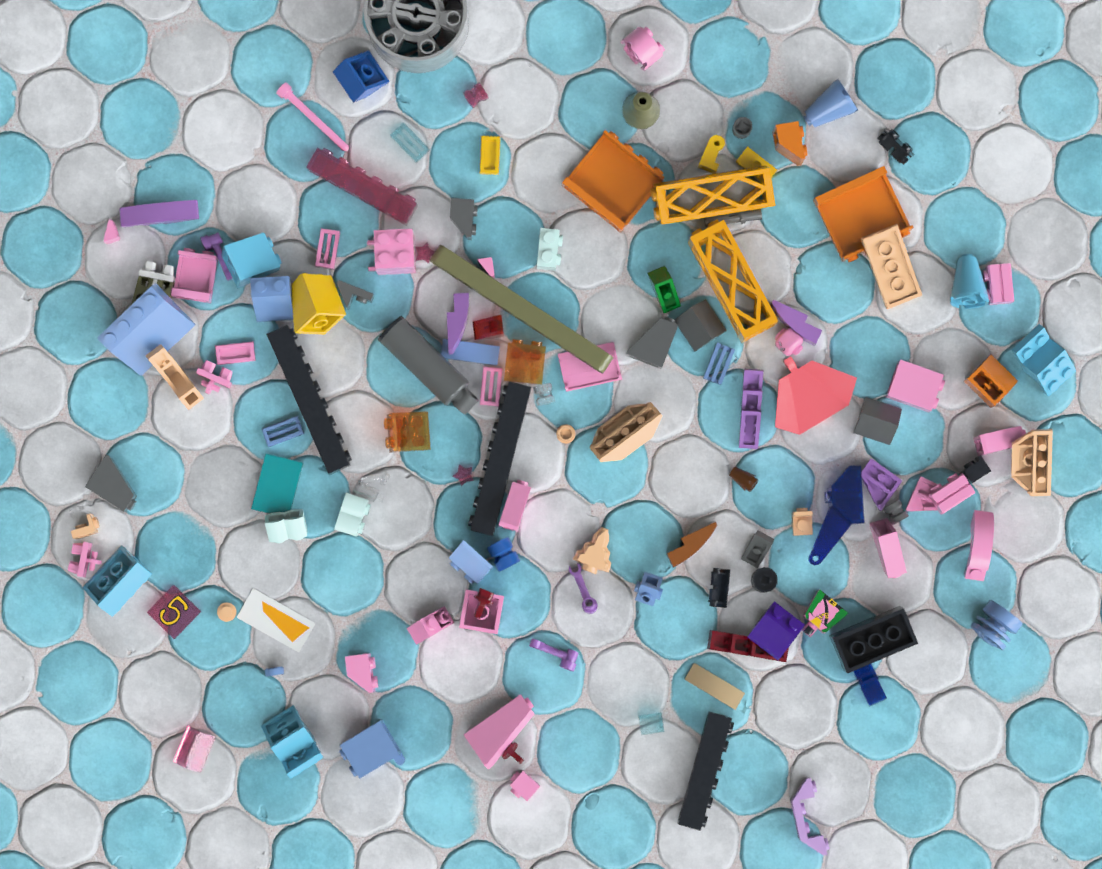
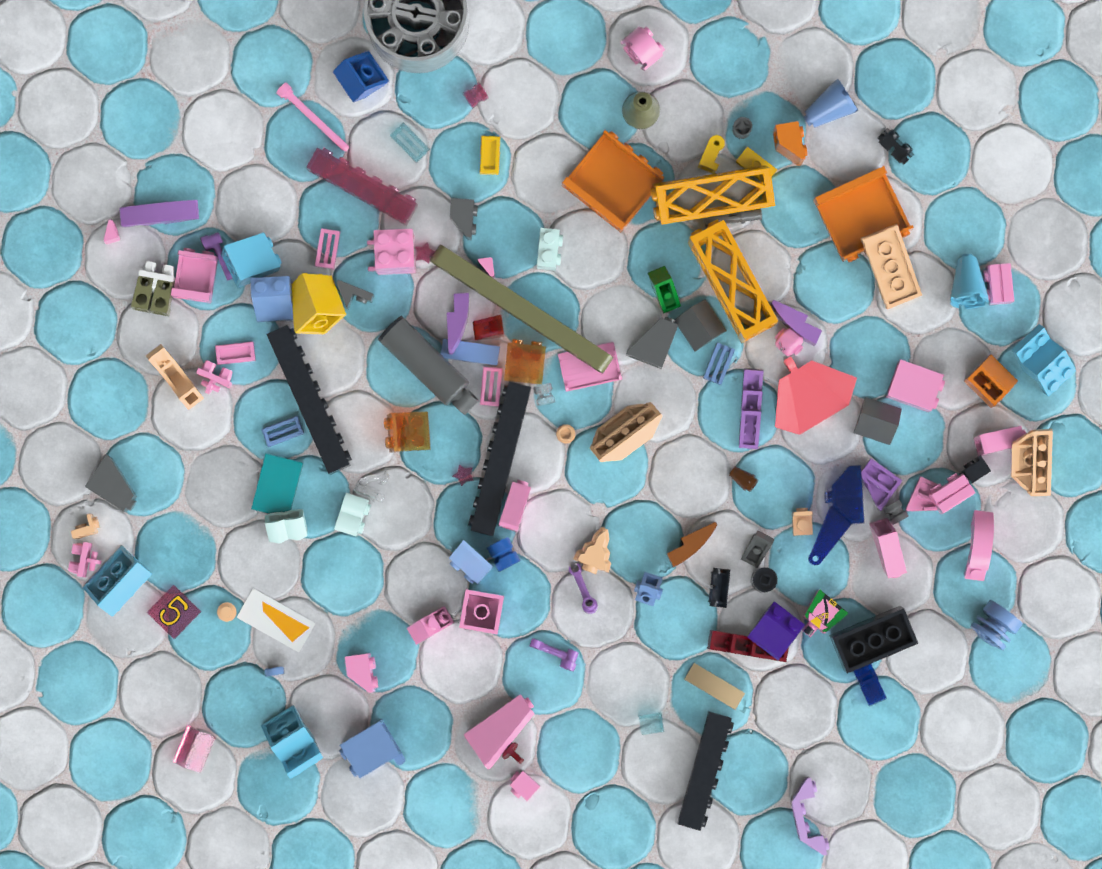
slope [97,283,196,376] -> none
dark red piece [474,588,494,619] -> none

